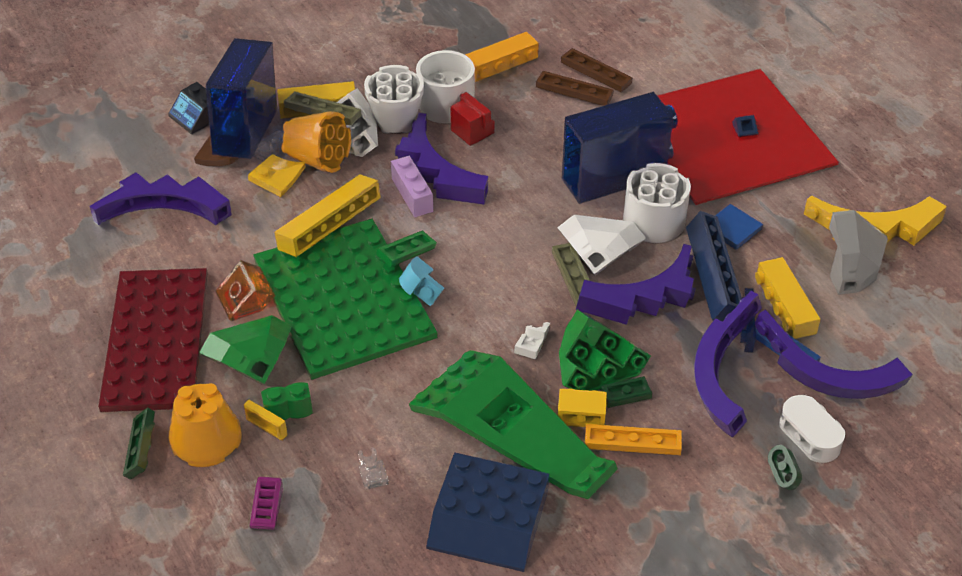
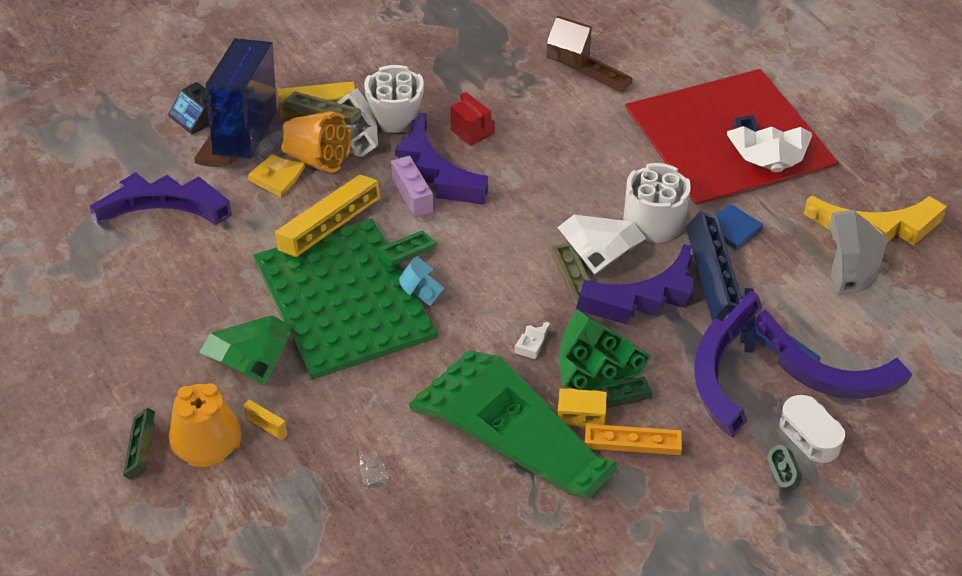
dark red plate [98,268,208,412] -> none
clear orange slope [215,260,275,321] -> none
magenta slope [249,477,283,530] -> none
green brick [261,382,313,420] -> none
white brick [416,50,475,123] -> none
dark blue slope [426,452,549,572] -> none
light orange brick [465,31,539,82] -> none
reddish brown plate [536,71,614,107] -> none
clear blue brick [561,91,678,204] -> none
yellow brick [755,257,821,339] -> none
none -> slope [546,16,592,69]
none -> white brick [727,126,812,172]

